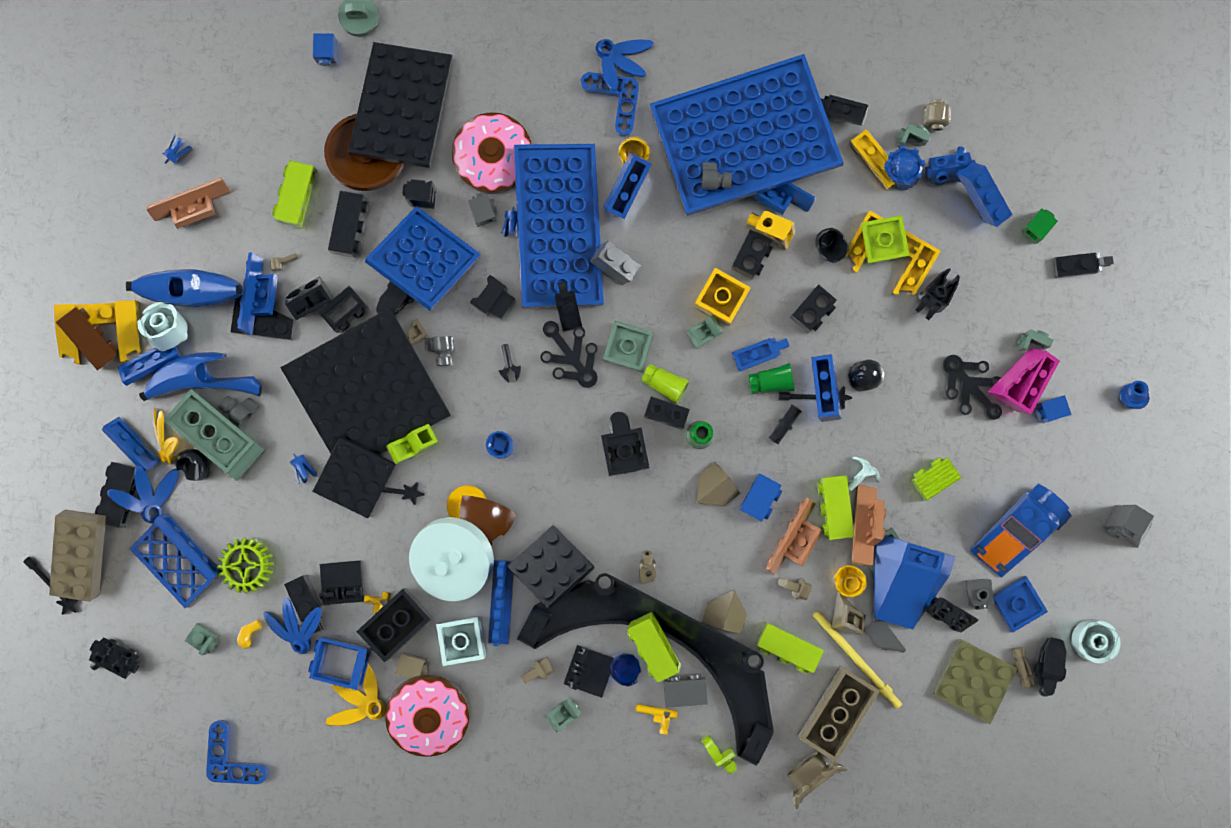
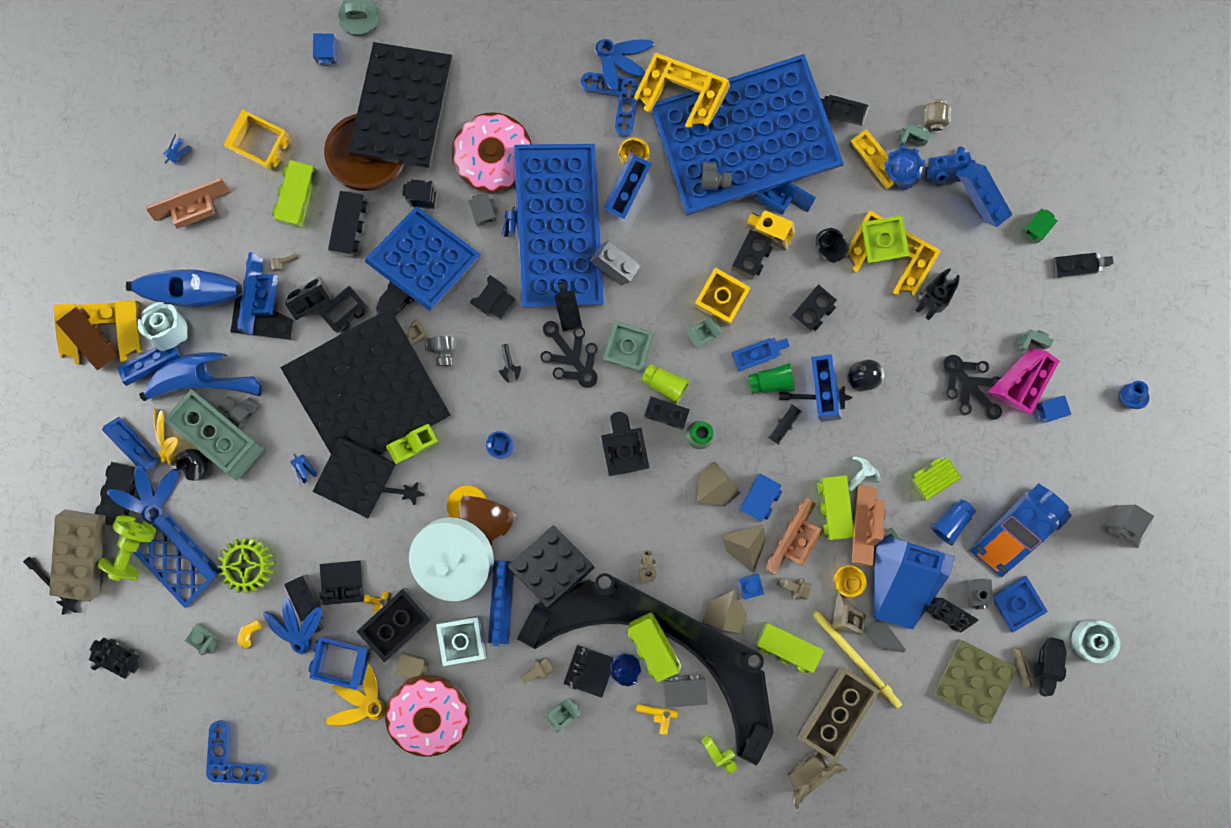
none -> lime piece [97,516,156,581]
none -> yellow window [223,109,290,171]
none -> yellow wedge [634,53,730,128]
none -> dark tan slope [723,524,766,573]
none -> blue brick [737,573,764,600]
none -> blue plant [930,499,976,546]

